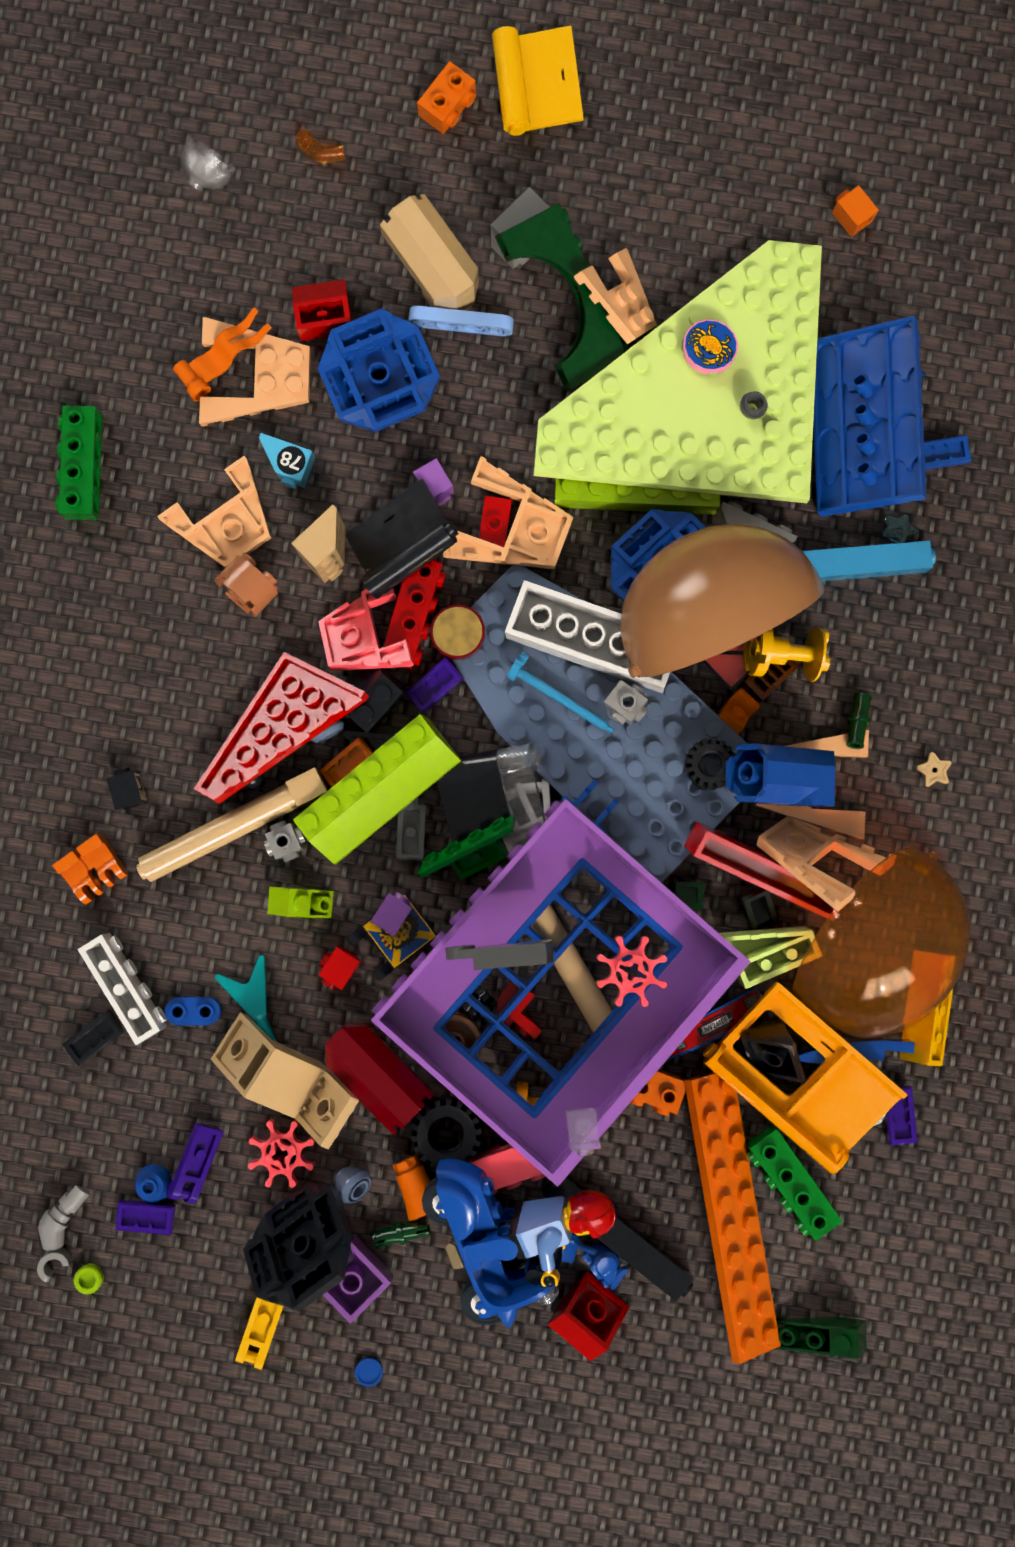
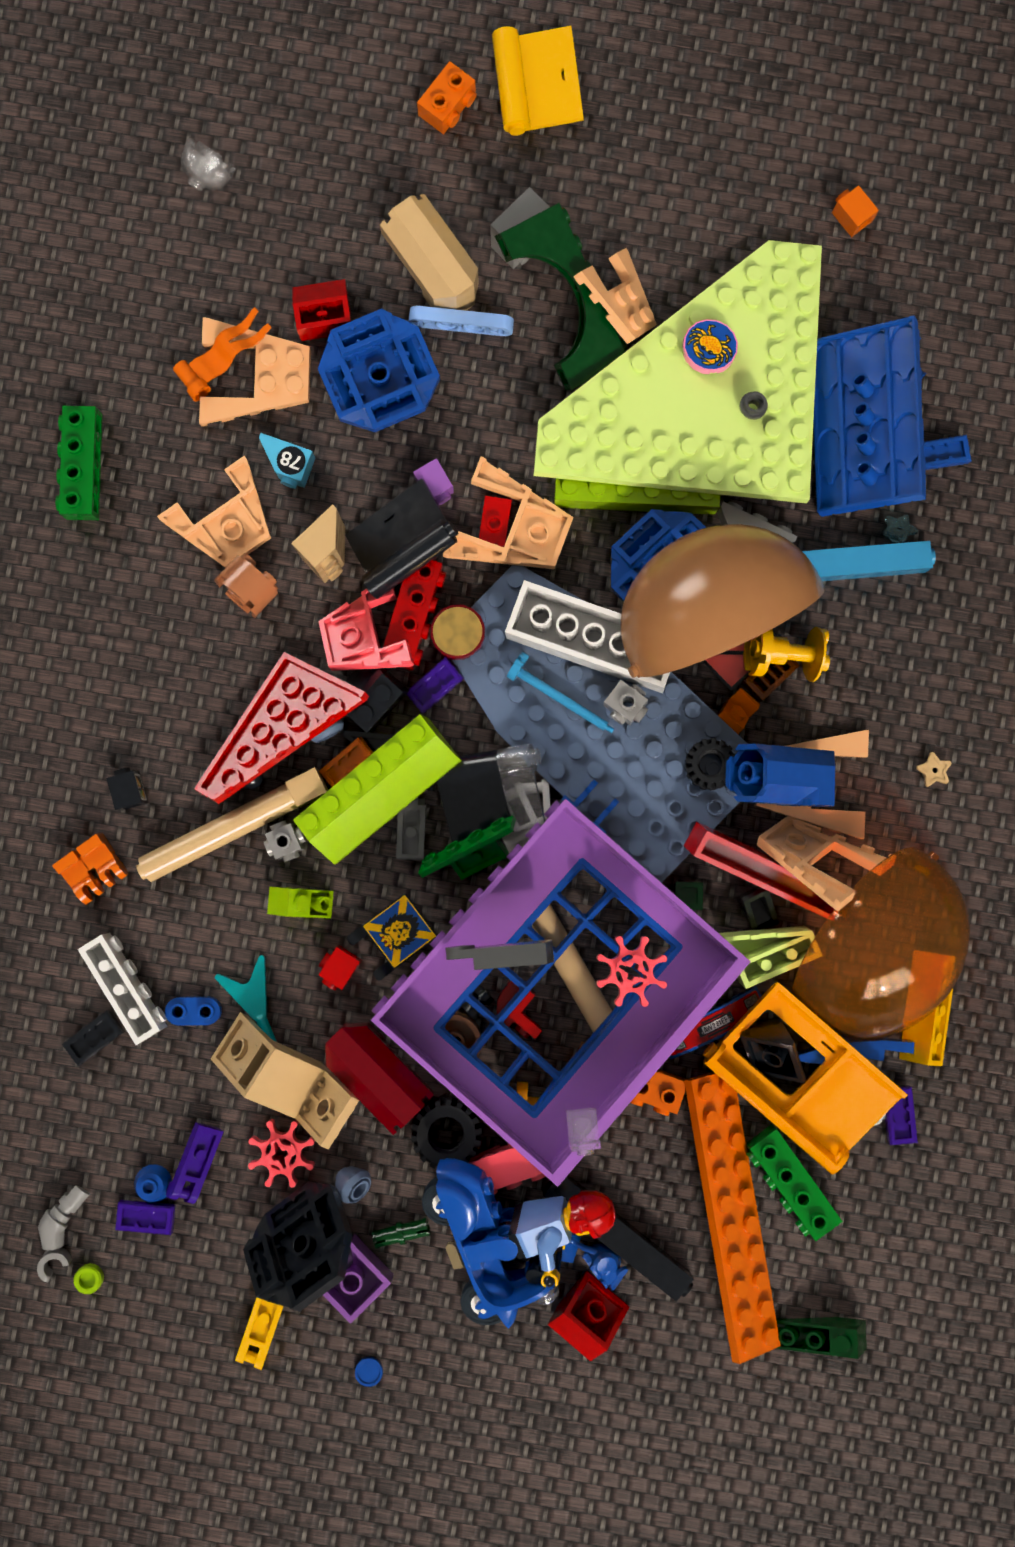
clear orange arm [296,129,345,164] -> none
medium lavender brick [371,892,412,936] -> none
orange plant [393,1154,431,1221] -> none
dark green pin [846,692,872,749] -> none

